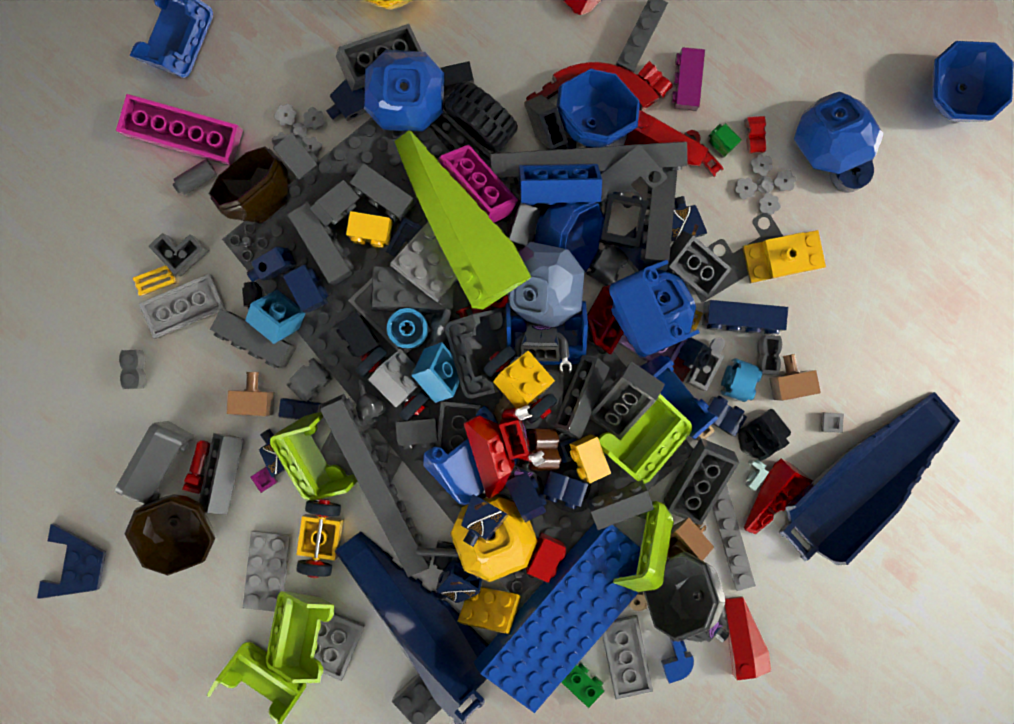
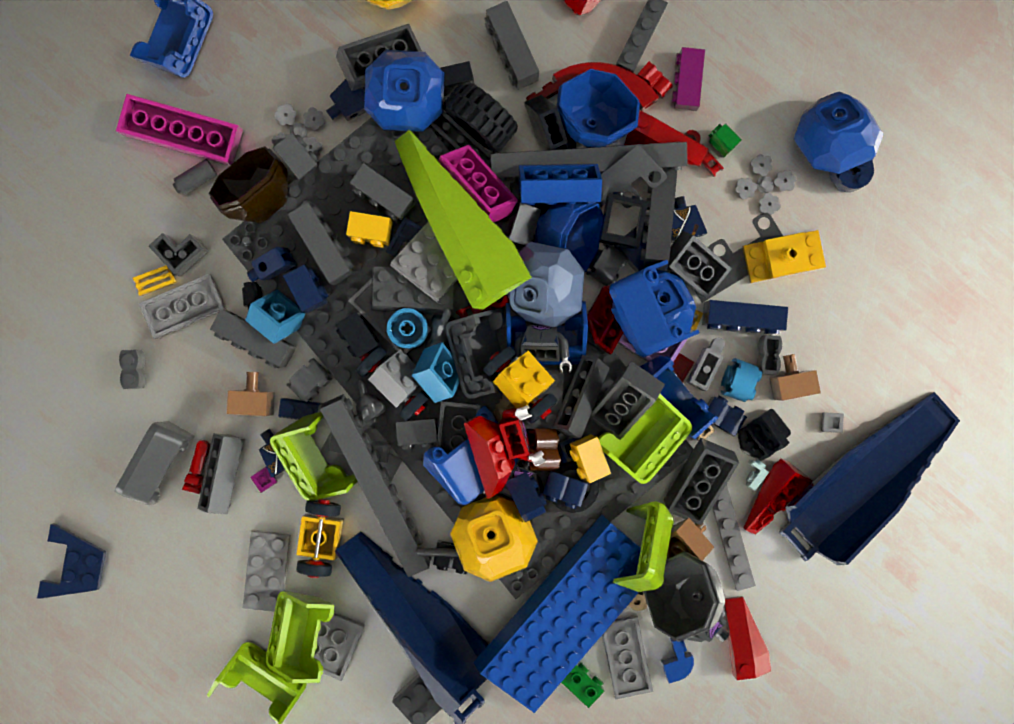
dark brown rock [124,494,216,576] -> none
dark grey brick [310,180,359,227] -> none
dark blue torso [436,560,482,603] -> none
yellow plate [458,587,521,634] -> none
dark blue torso [461,494,508,547] -> none
red brick [525,533,566,583] -> none
dark grey brick [587,480,654,530] -> none
black brick [678,337,712,370] -> none
red leg [744,116,766,154] -> none
blue rock [932,41,1014,122] -> none
none -> dark grey brick [484,1,539,90]

